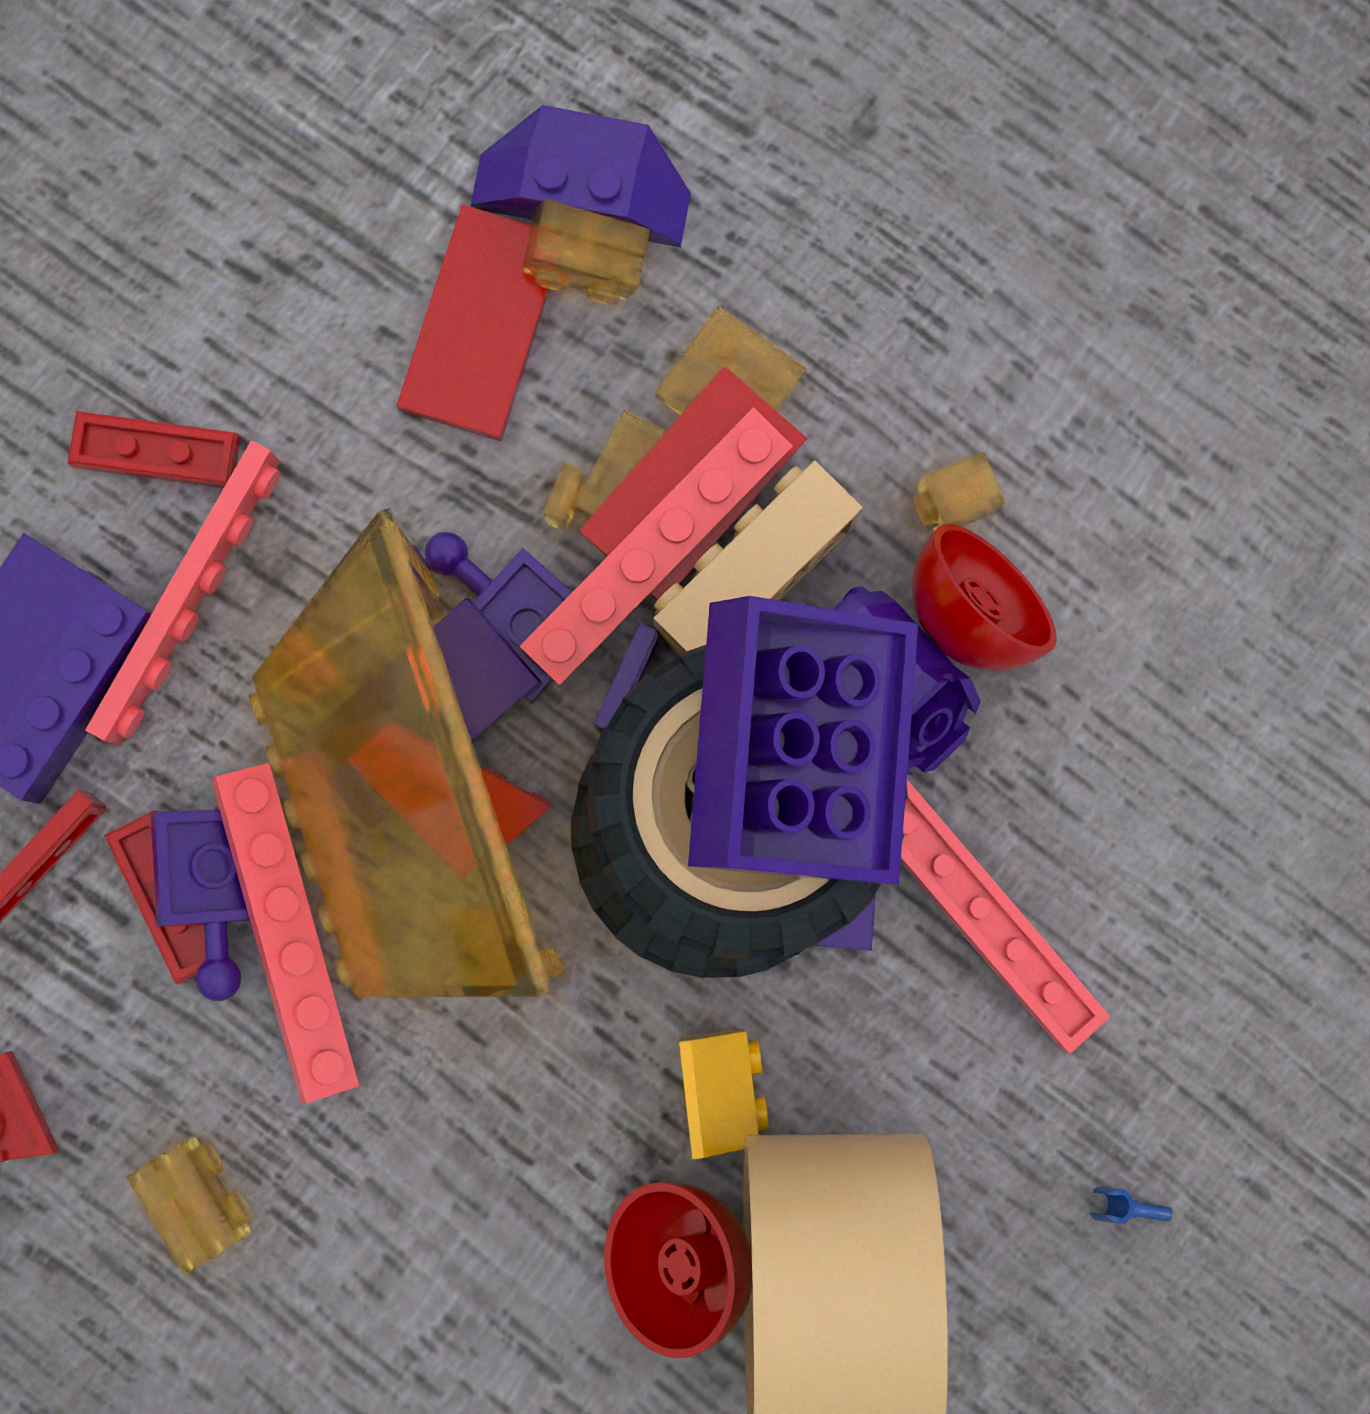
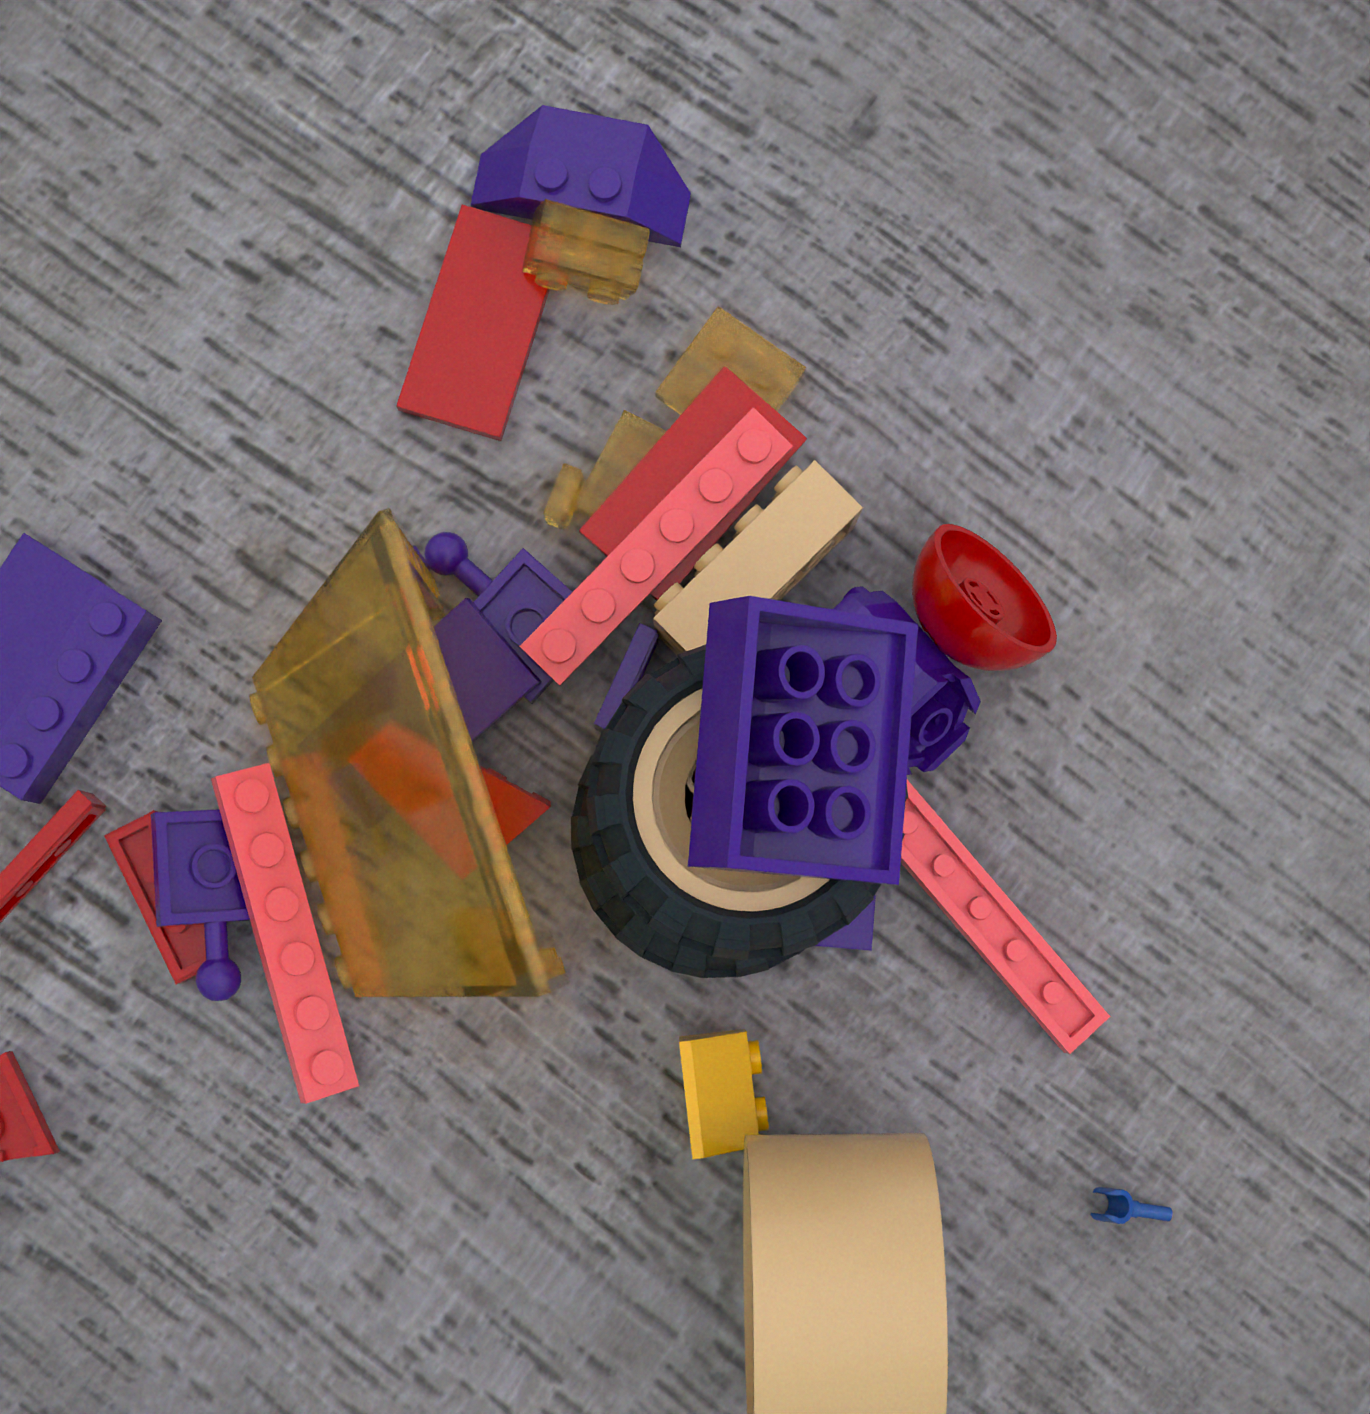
red tile [67,411,241,488] -> none
coral plate [85,440,280,746] -> none
clear yellow brick [126,1136,252,1275] -> none
red piece [604,1182,752,1358] -> none
clear yellow brick [913,452,1005,530] -> none

